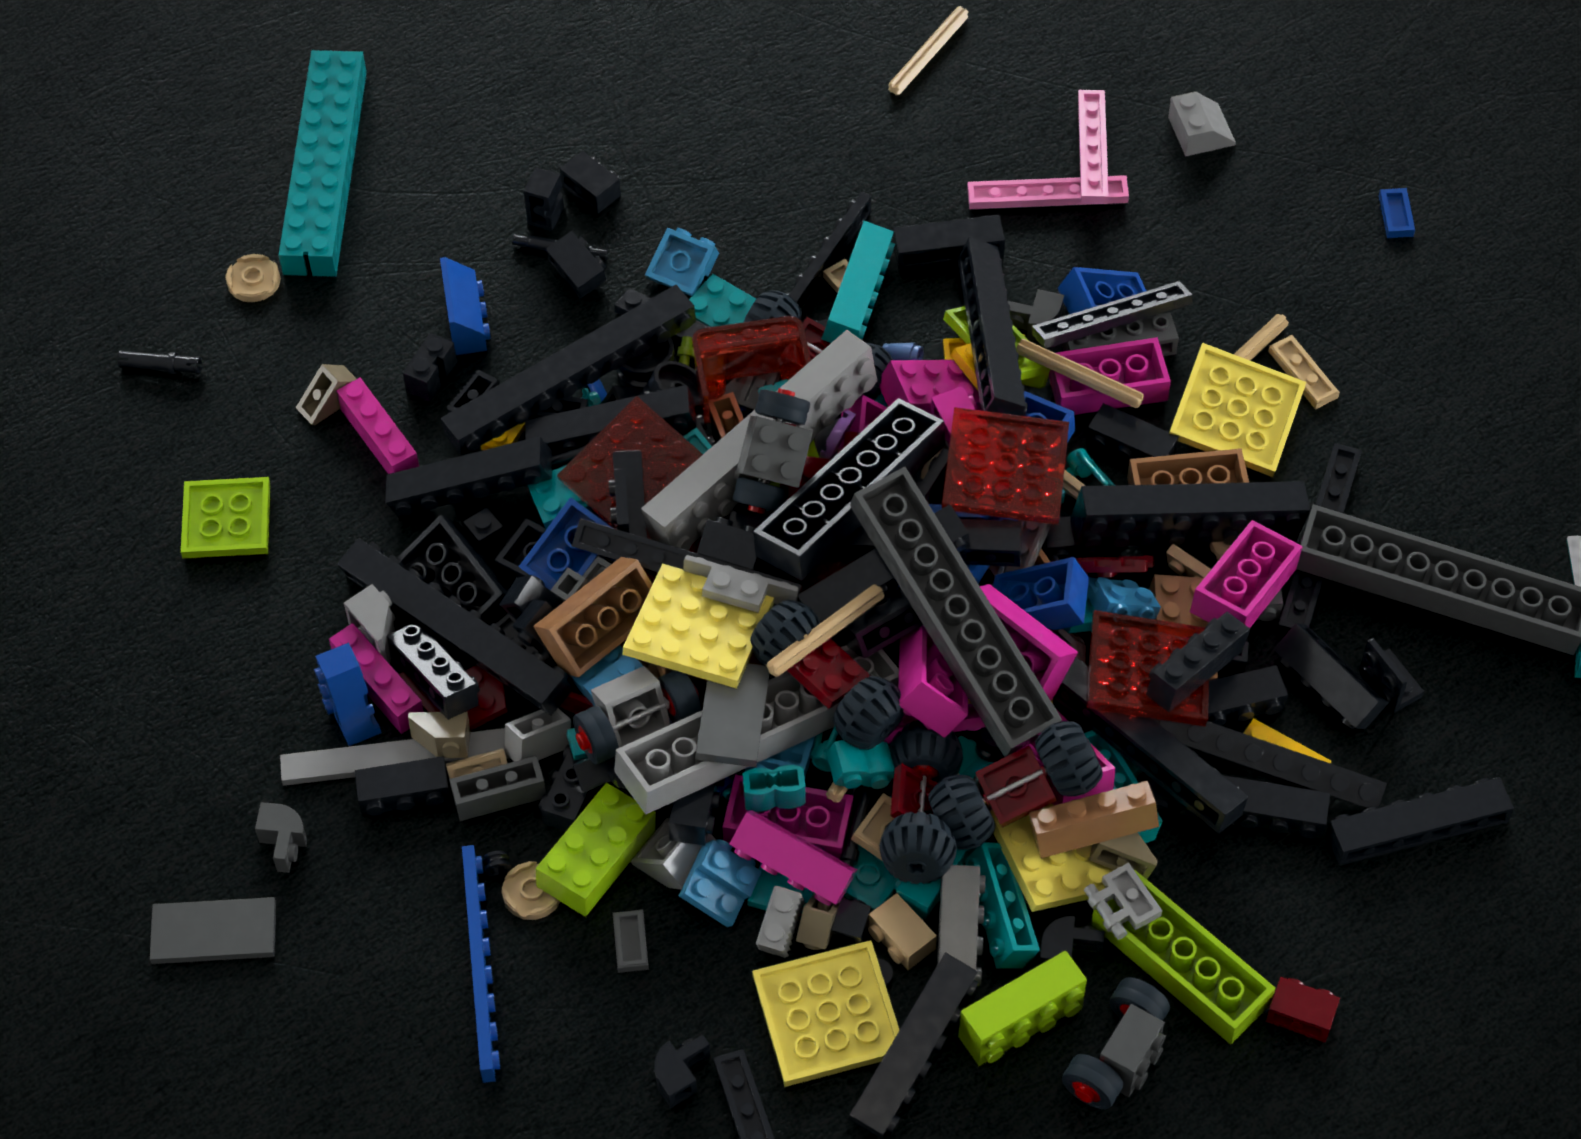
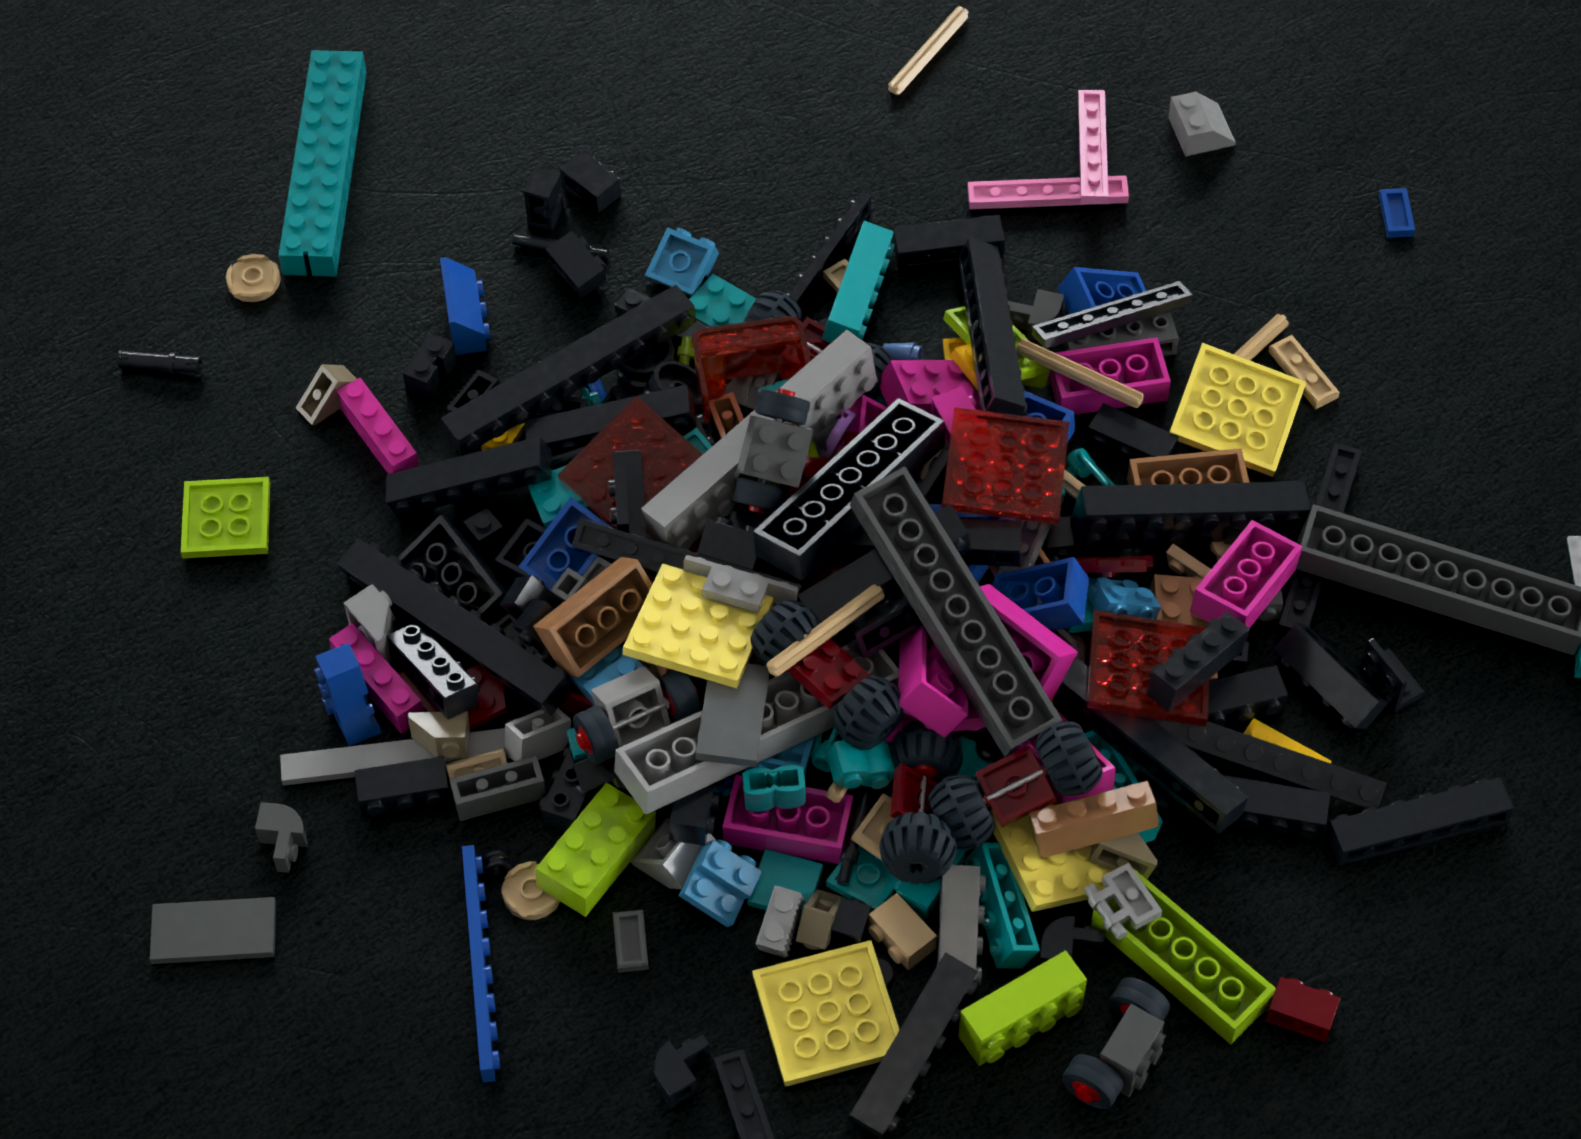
dark pink brick [729,810,857,906] -> none

